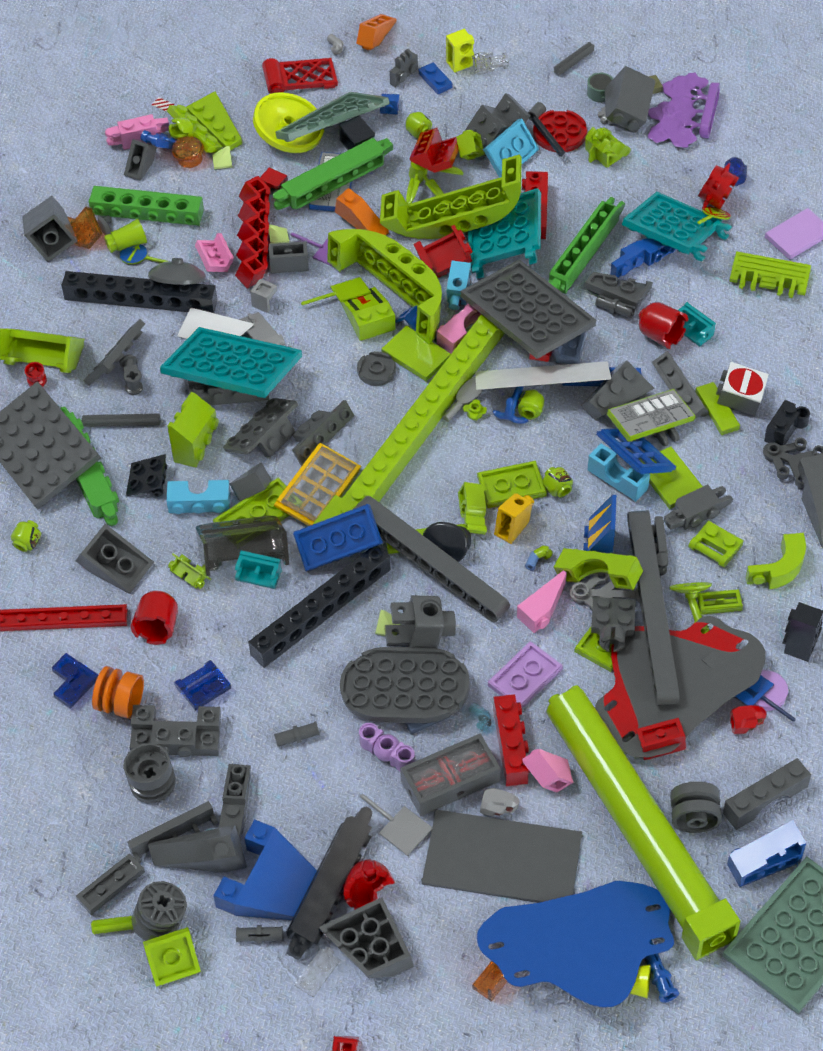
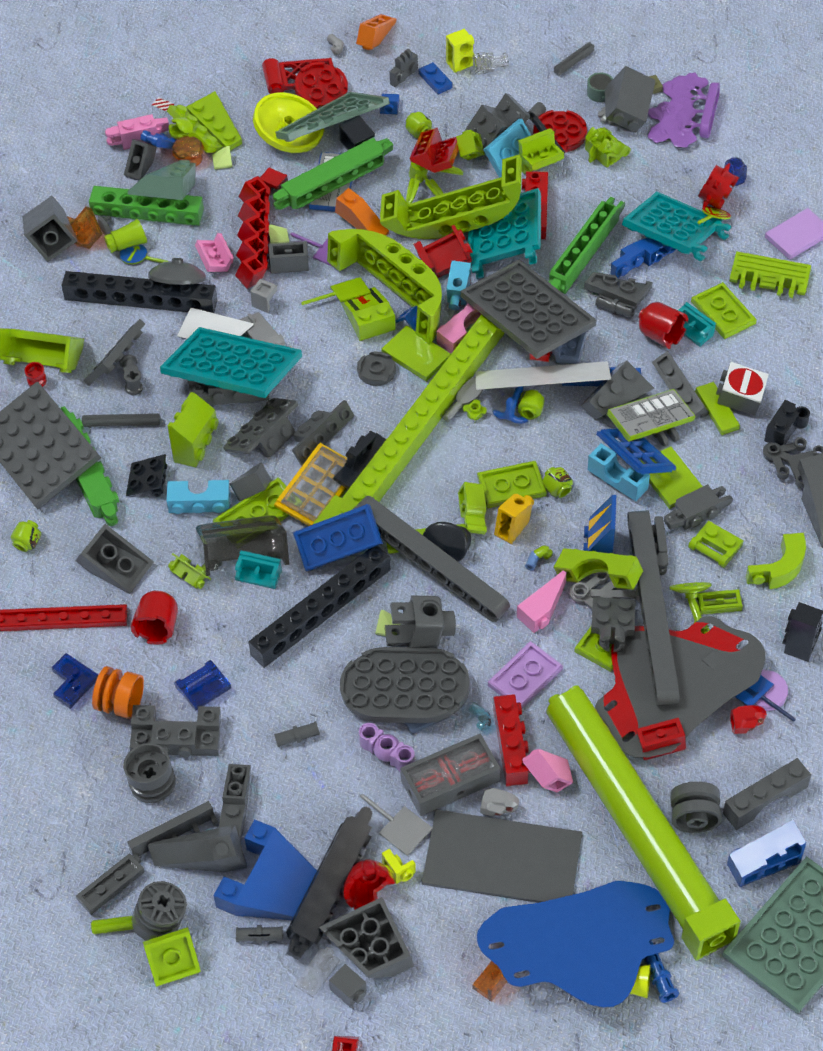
none -> sand green wedge [128,160,196,200]
none -> red tile [294,62,348,109]
none -> dark grey brick [329,964,367,1007]
none -> black bracket [333,430,386,490]
none -> neon yellow bracket [382,849,416,884]
none -> lime bracket [518,128,564,174]
none -> lime tile [691,282,757,339]

